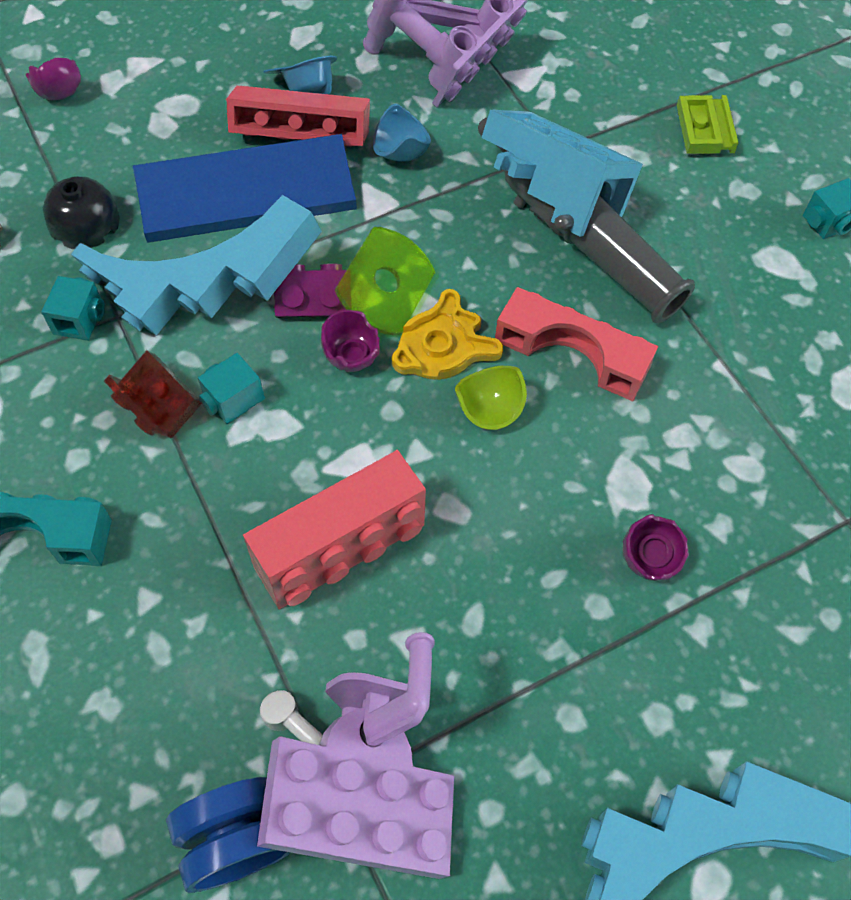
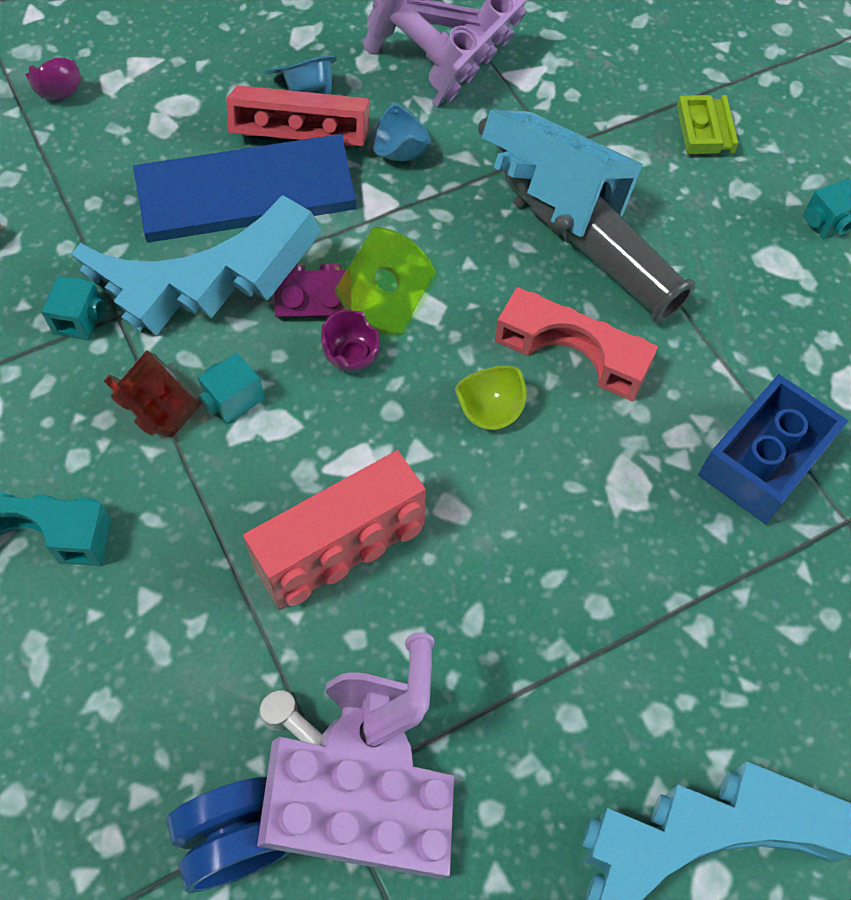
black cylinder [43,176,120,249] -> none
yellow tile [392,289,503,380] -> none
magenta hair [623,514,689,581] -> none
none -> blue brick [698,374,849,524]

